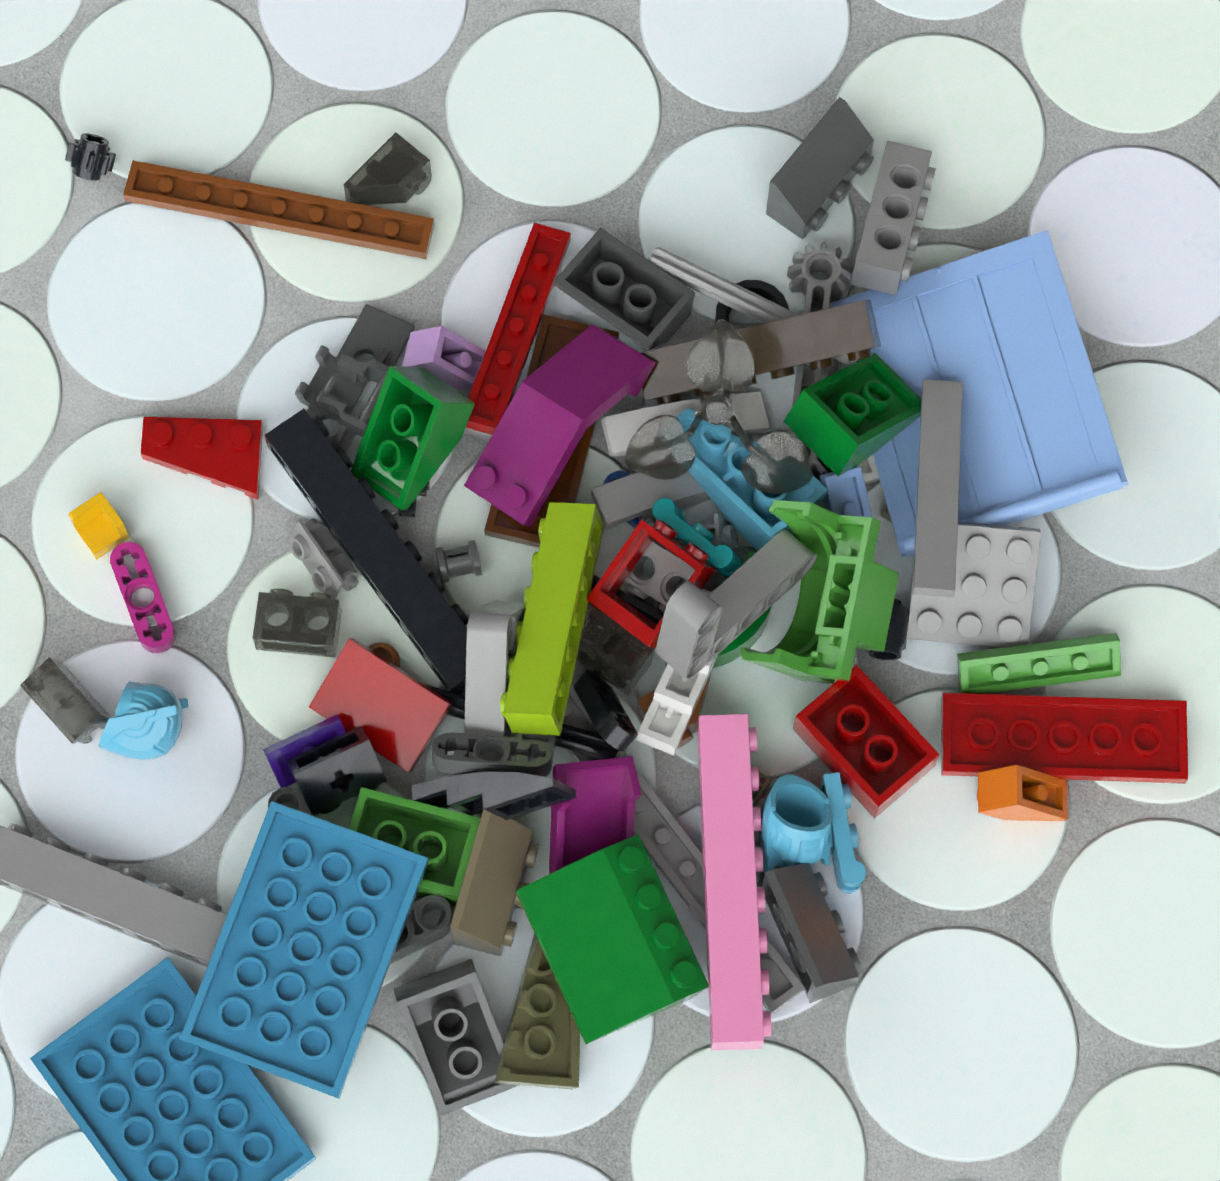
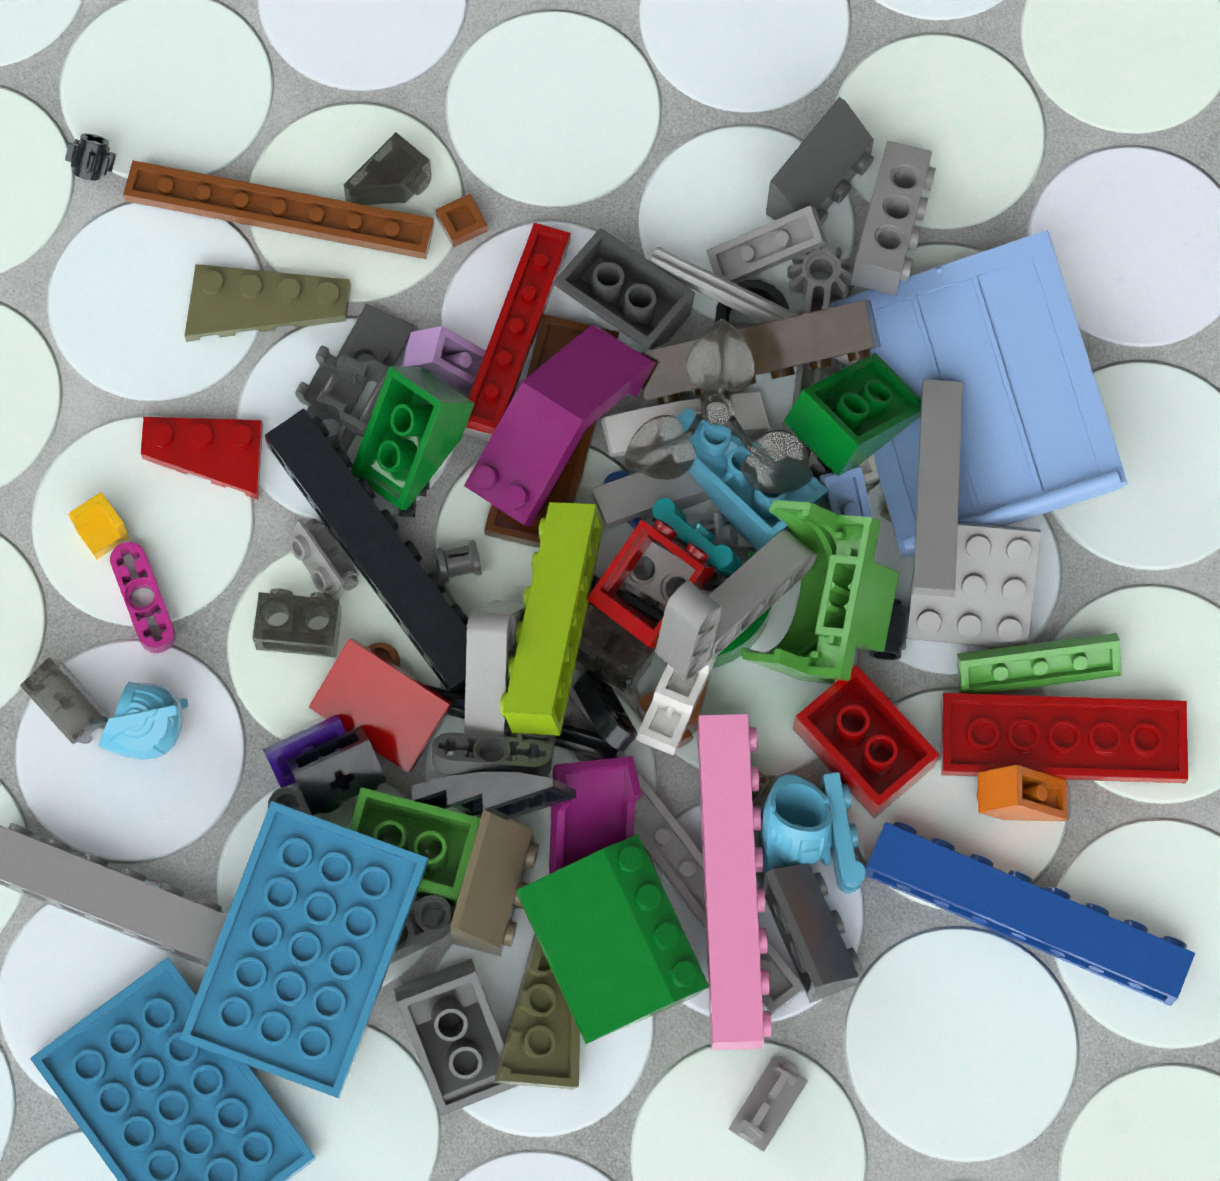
none -> olive wing [184,264,351,342]
none -> dark orange plate [435,194,488,248]
none -> light grey plate [706,205,828,283]
none -> light grey hinge [728,1058,808,1152]
none -> blue brick [865,822,1195,1006]

